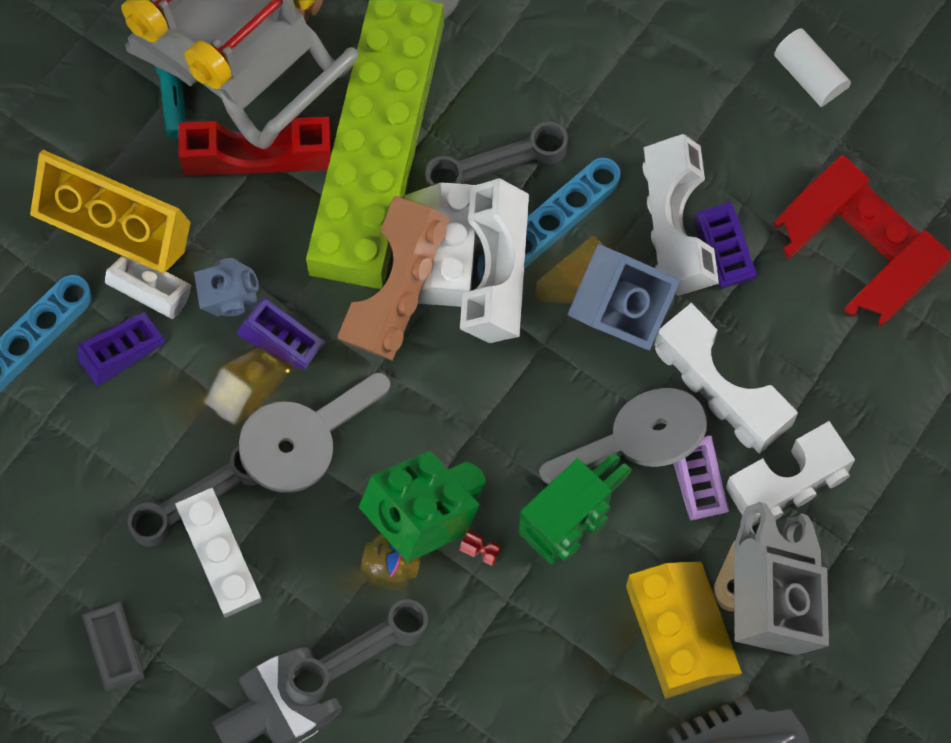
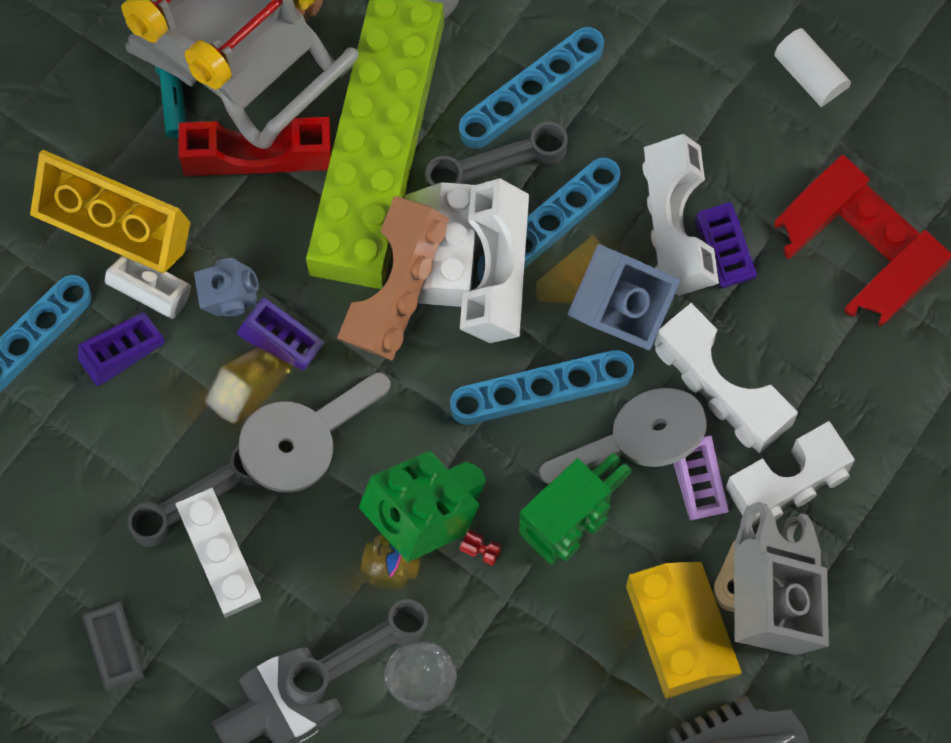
none -> clear hair [384,641,457,712]
none -> dark azure beam [450,350,634,425]
none -> dark azure beam [459,27,604,149]

